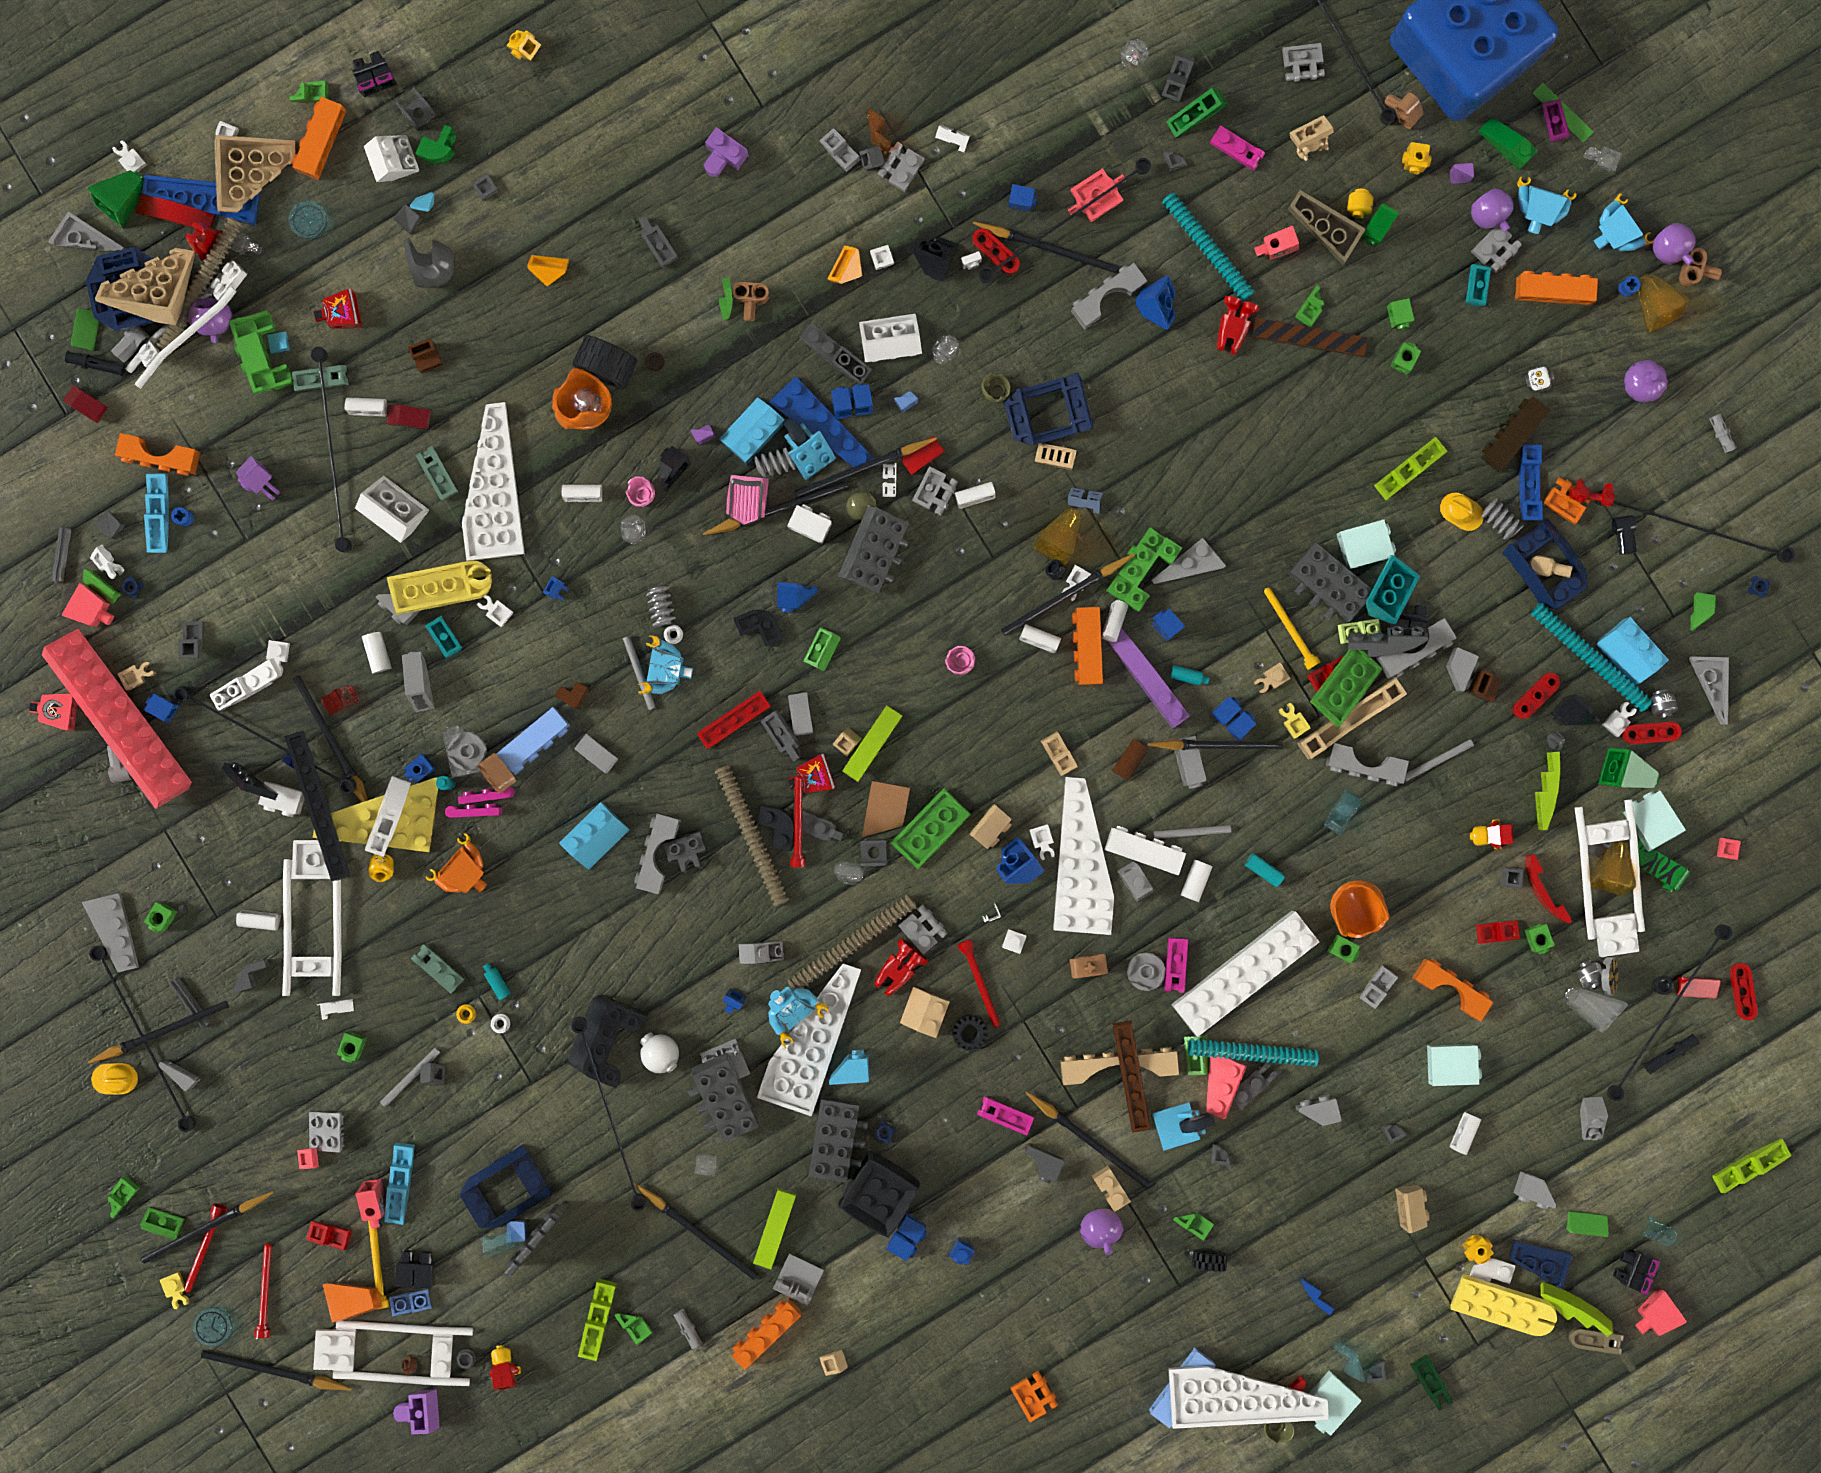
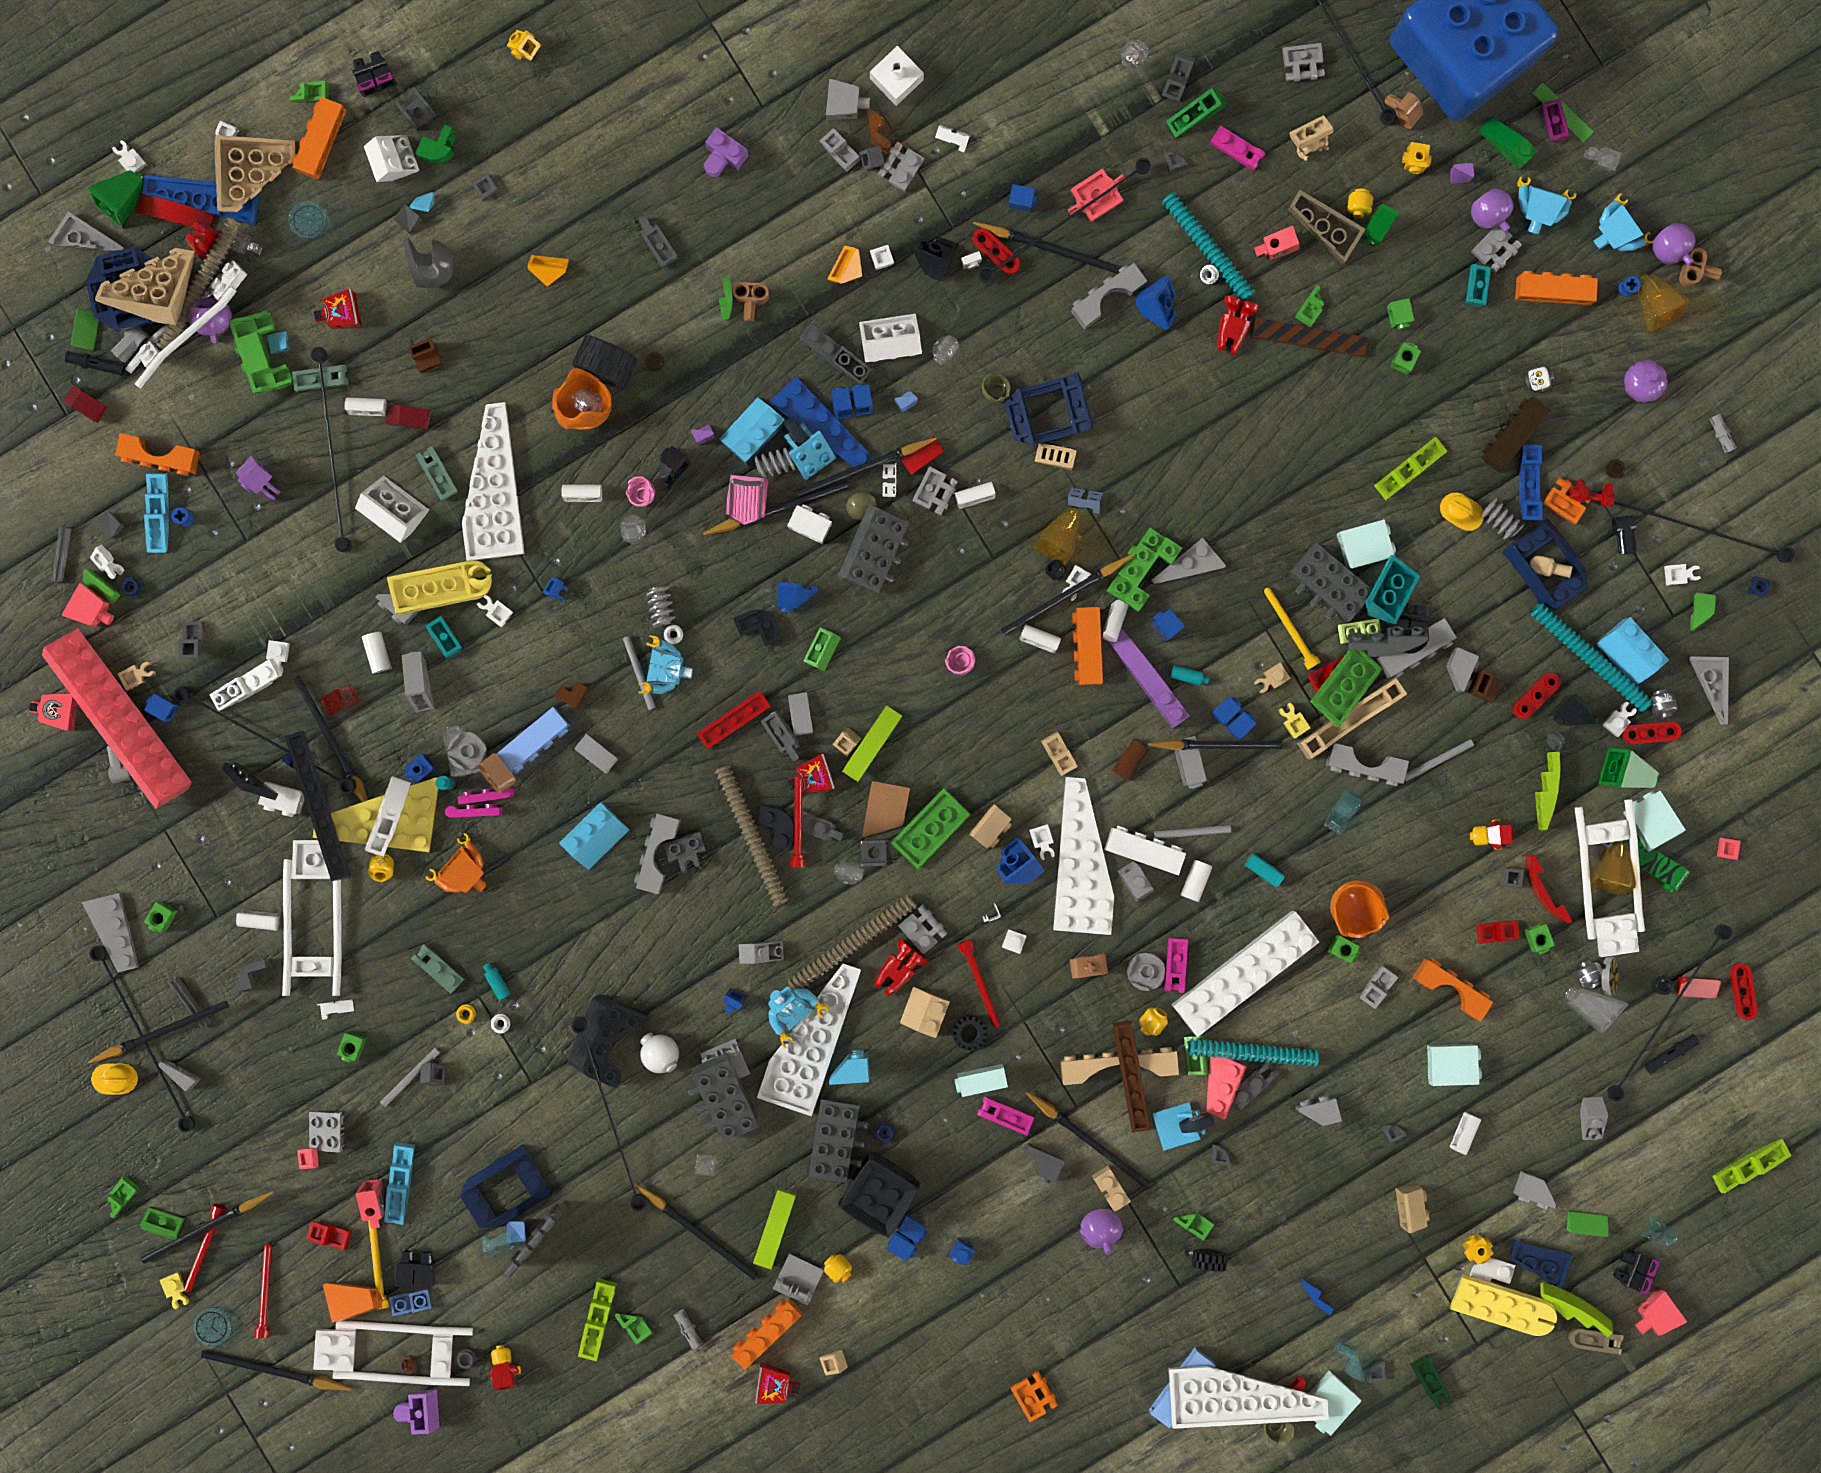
none -> red torso [754,1362,801,1404]
none -> yellow head [824,1253,852,1283]
none -> light grey torso [826,79,870,121]
none -> white brick [870,46,924,106]
none -> light aqua brick [955,1064,1008,1097]
none -> yellow head [1139,1007,1168,1036]
none -> white plate [1200,265,1219,284]
none -> dark brown plate [1605,459,1625,479]
none -> white plate [1664,564,1701,585]

